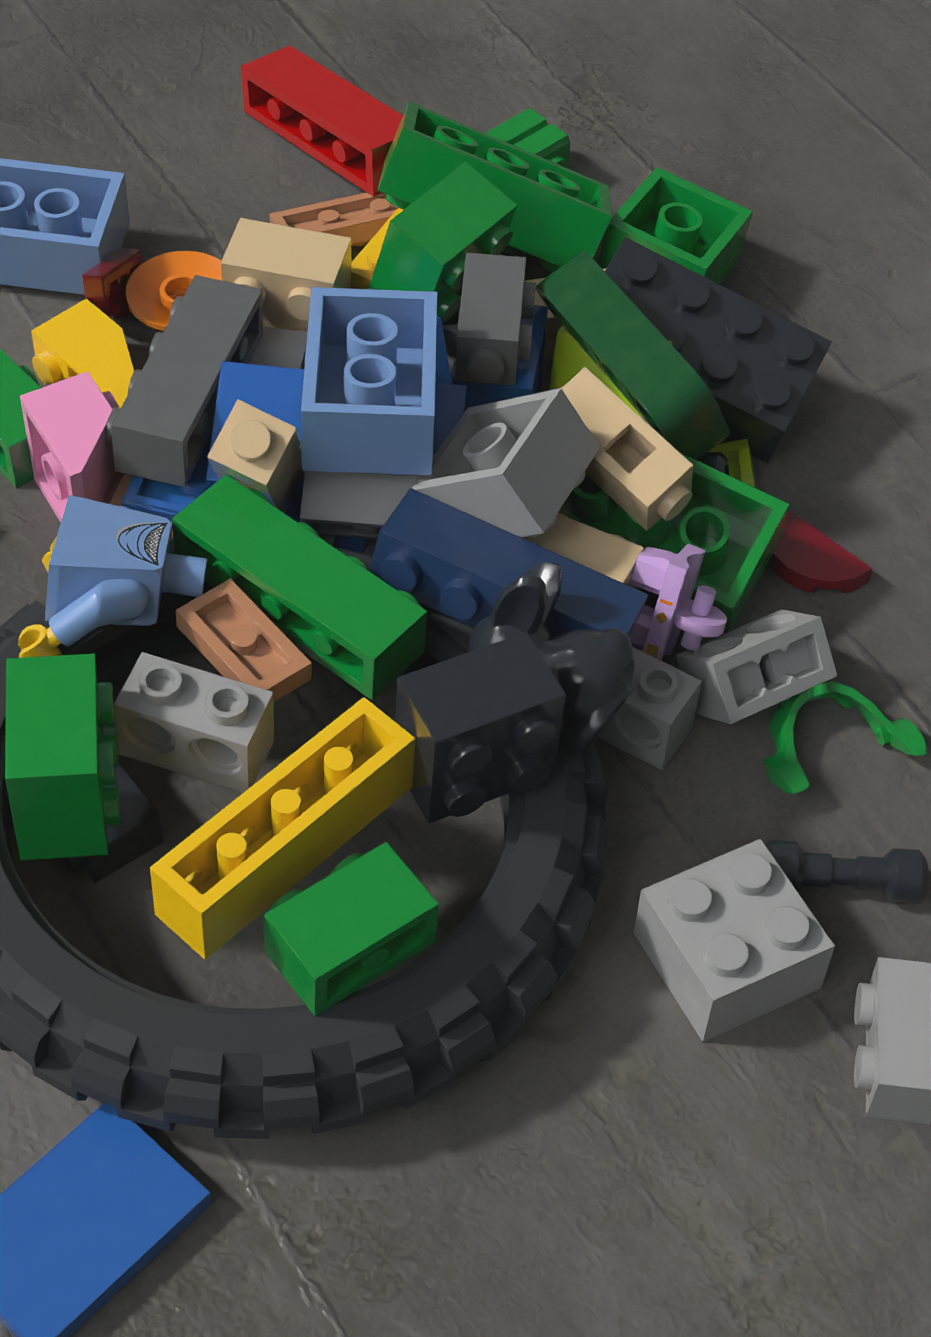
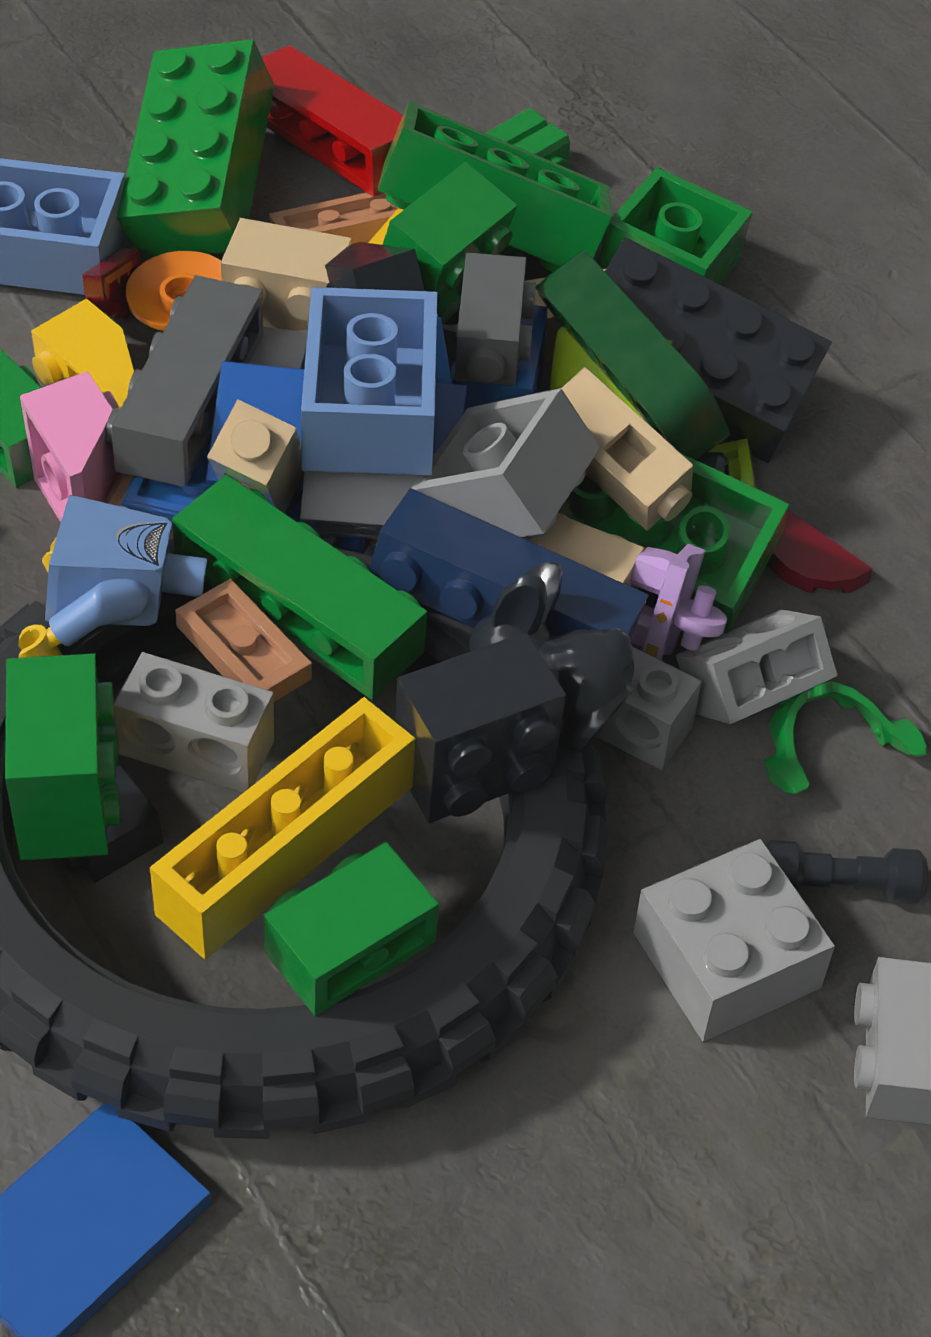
none -> green brick [117,39,275,260]
none -> black slope [325,242,424,291]

